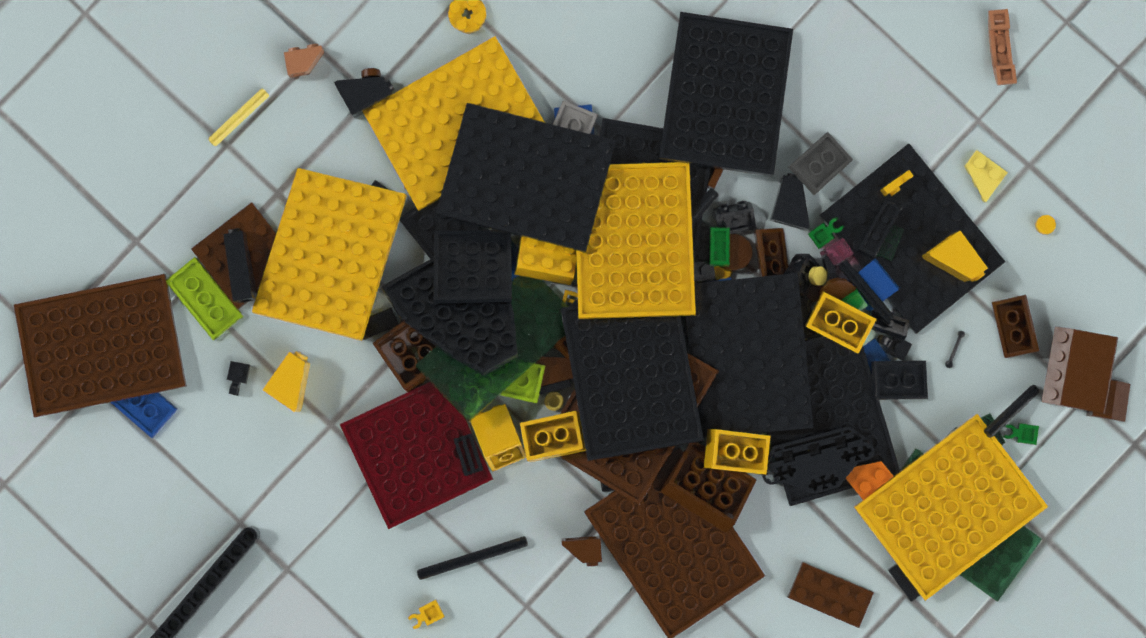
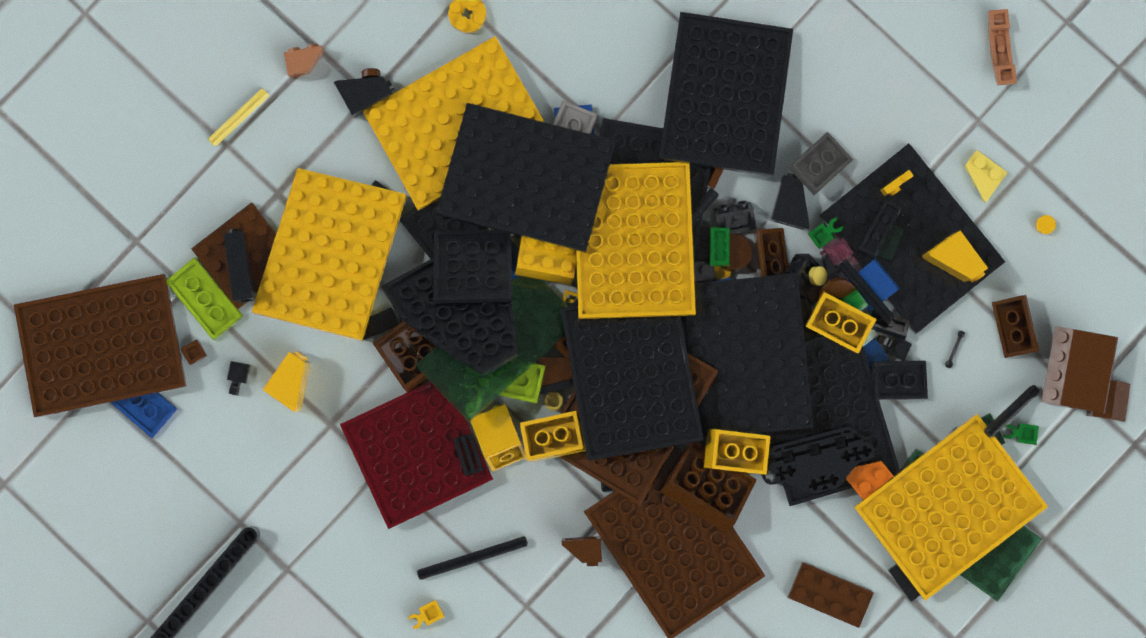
none -> reddish brown plate [181,339,208,365]

